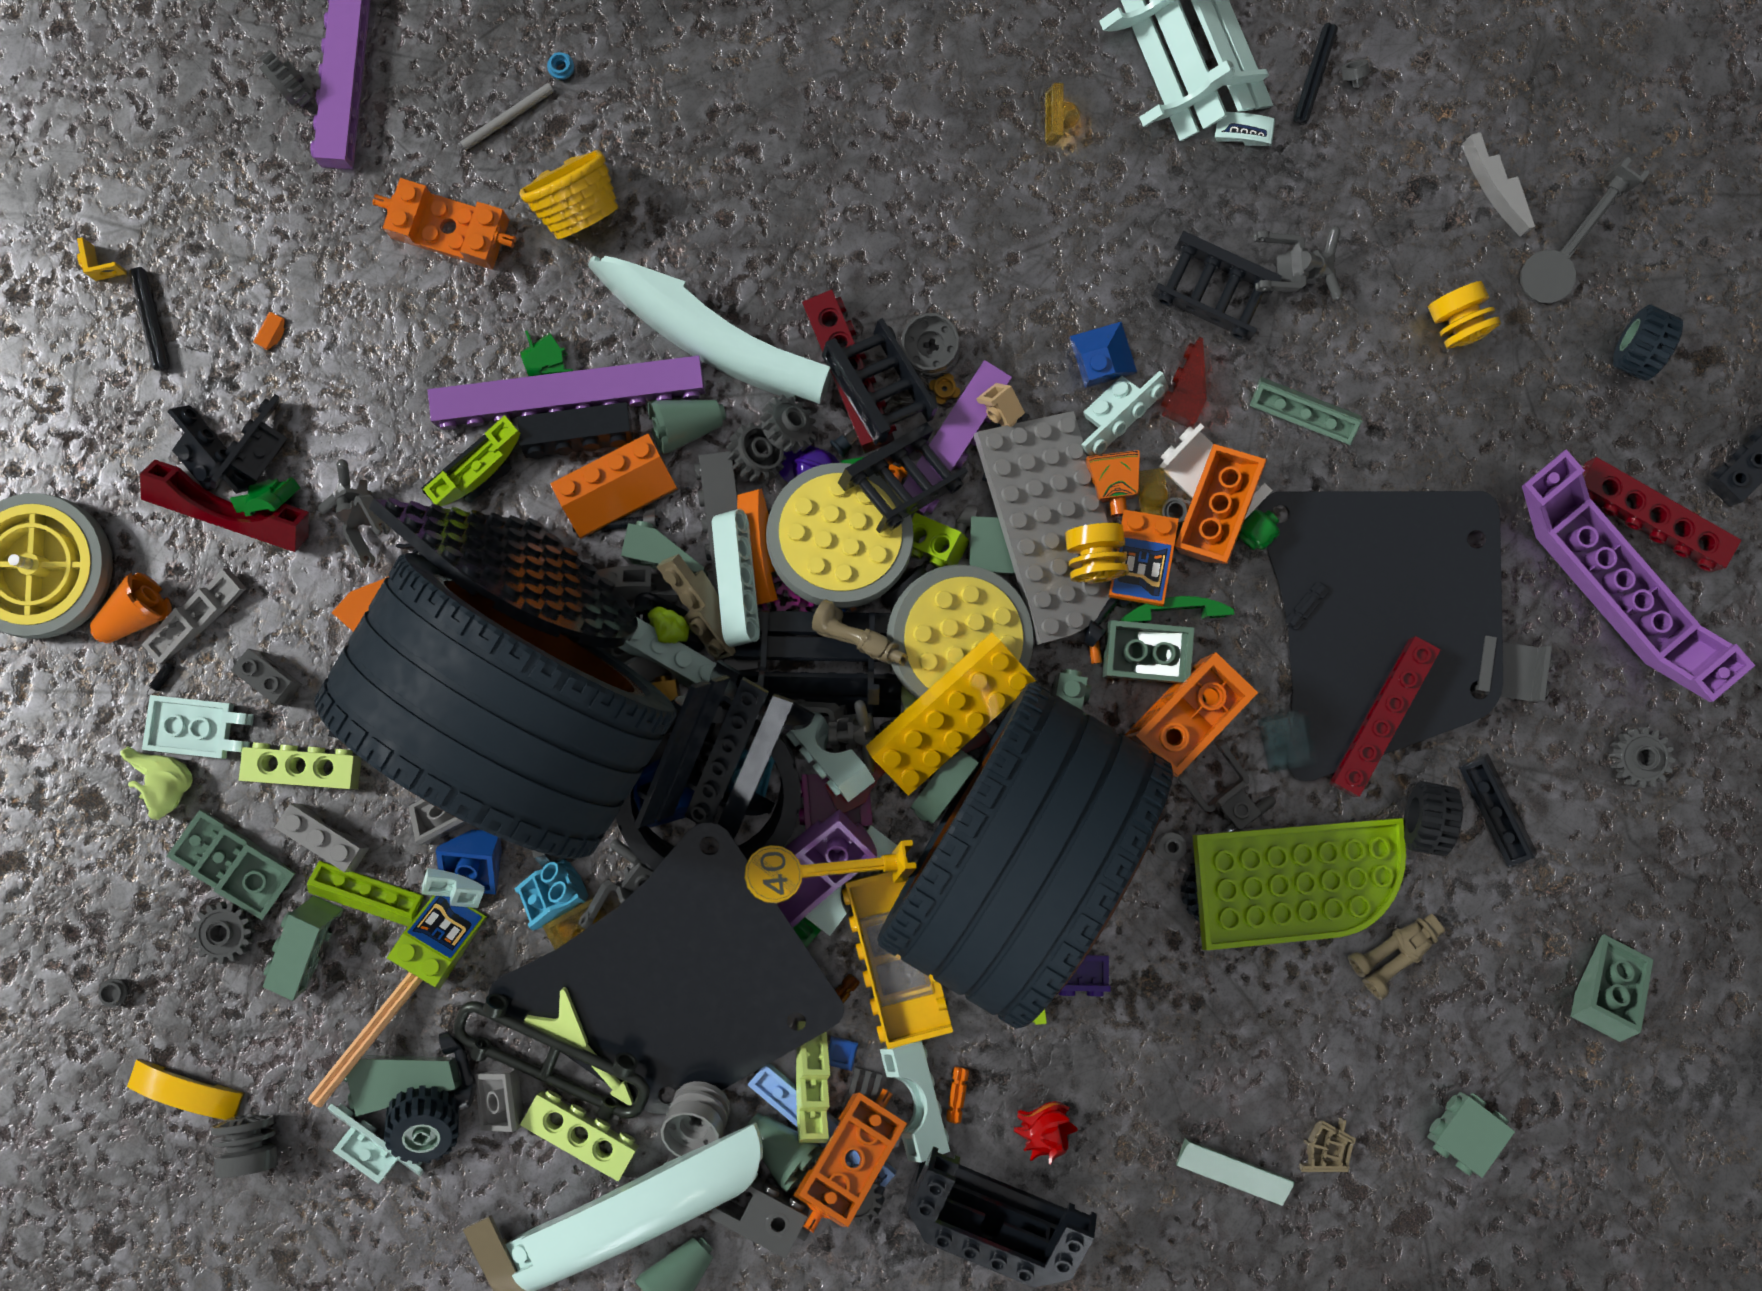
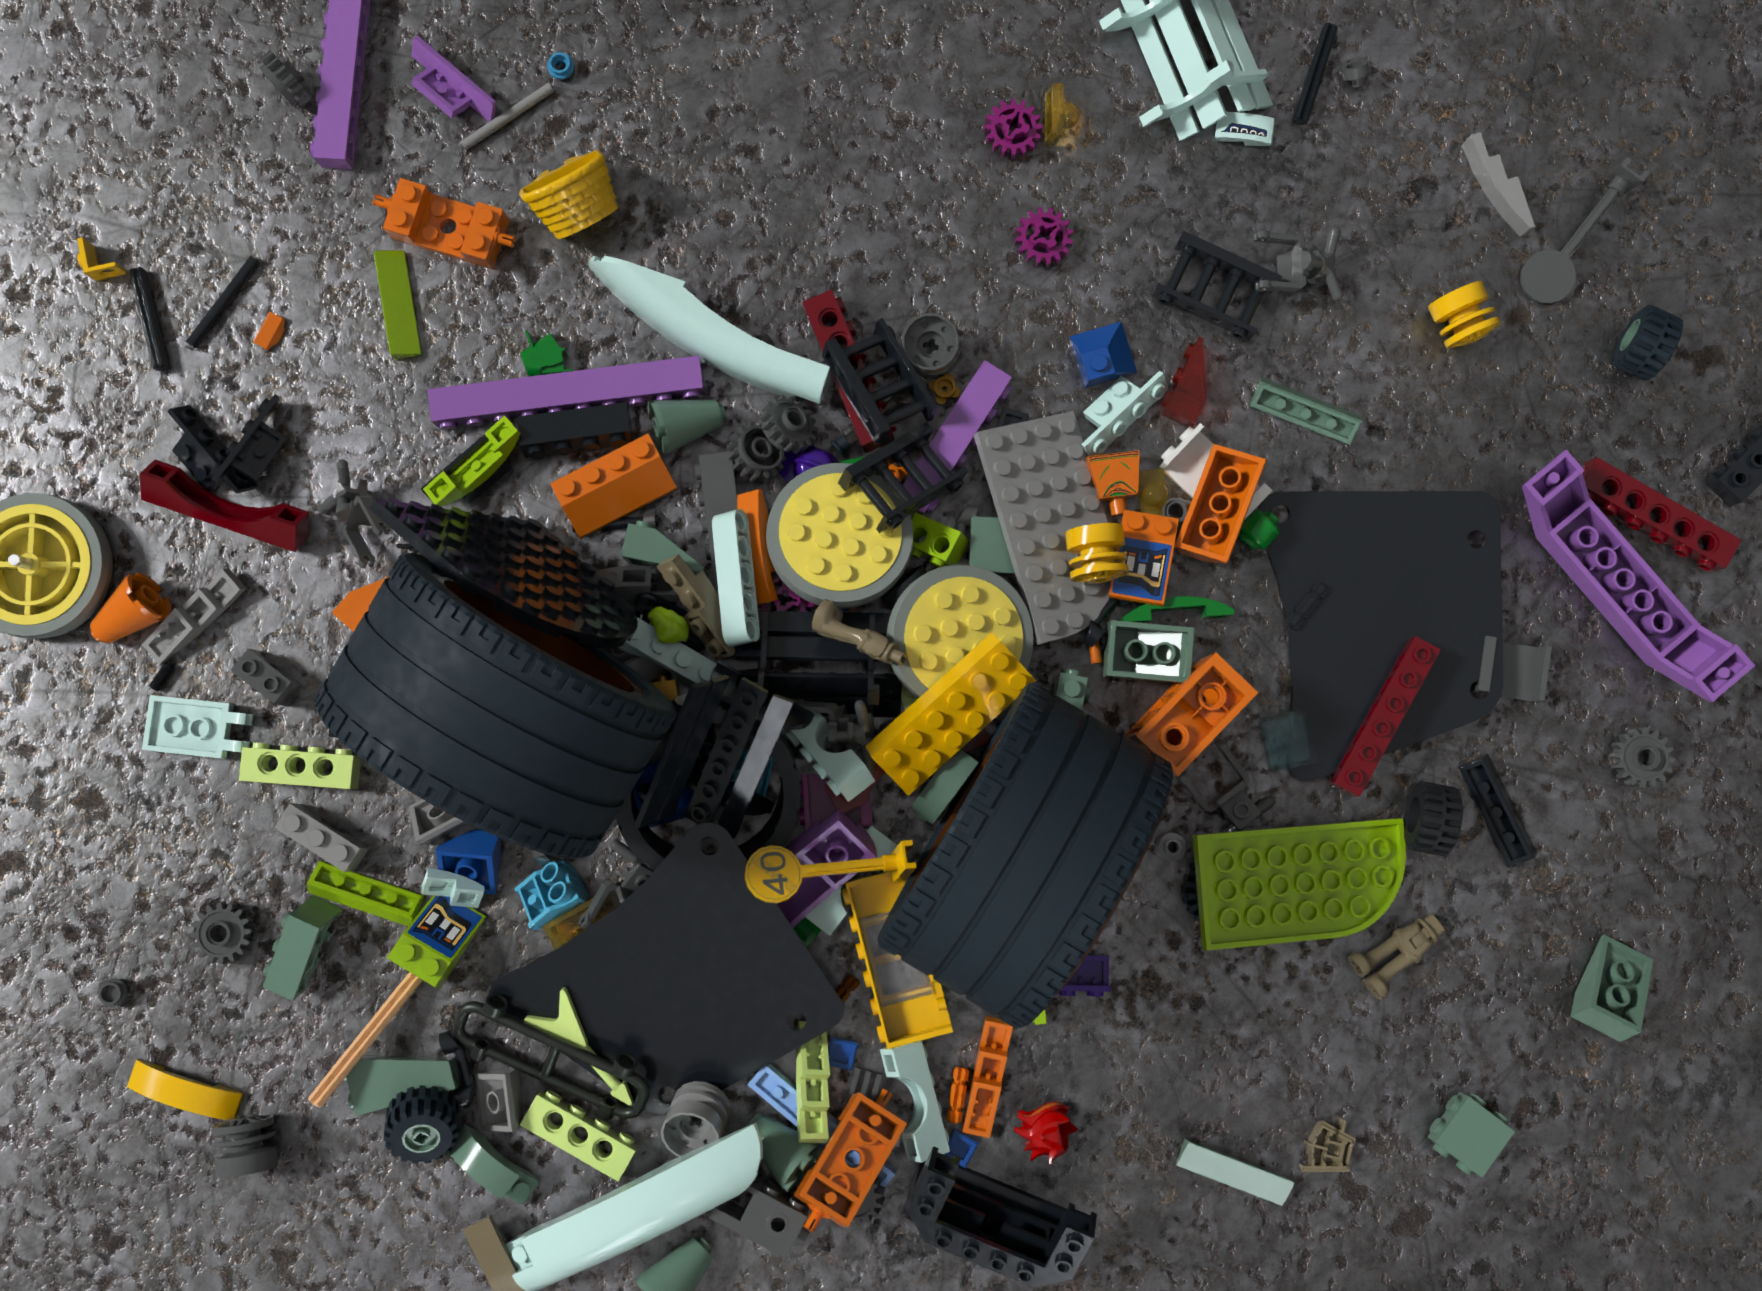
yellowish green piece [120,746,193,820] -> none
sand green slope [166,808,295,920] -> none
green piece [230,477,301,516] -> none
light aqua bracket [327,1103,424,1185] -> none
tan brick [976,383,1025,427] -> none
none -> black piece [185,255,260,348]
none -> lime slope [374,250,422,360]
none -> medium lavender bracket [411,36,497,122]
none -> sand green arch [450,1123,539,1205]
none -> blue tile [943,1128,979,1168]
none -> orange slope [962,1016,1013,1138]
none -> magenta gear [984,98,1043,159]
none -> magenta gear [1015,207,1074,267]

